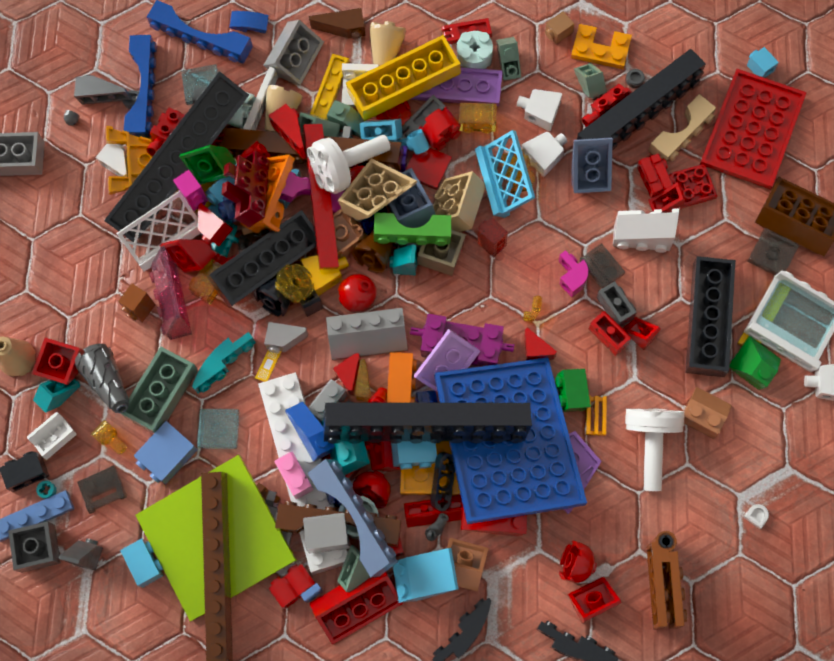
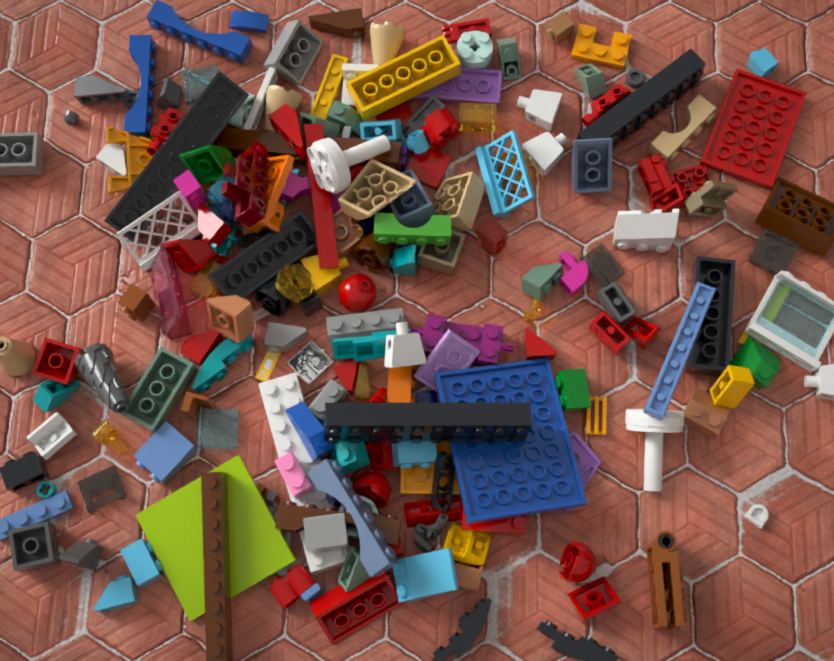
none -> medium azure slope [94,575,139,613]
none -> dark grey tile [157,78,182,109]
none -> red slope [180,330,224,367]
none -> dark orange panel [181,392,216,421]
none -> nougat slope [206,295,255,344]
none -> piece [287,340,333,385]
none -> teal slope [333,329,411,361]
none -> white torso [384,322,426,368]
none -> dark grey arm [413,523,434,553]
none -> yellow slope [443,523,492,565]
none -> sand green slope [521,263,564,301]
none -> medium blue tile [643,282,716,421]
none -> dark tan plate [684,180,738,218]
none -> yellow brick [710,365,755,409]

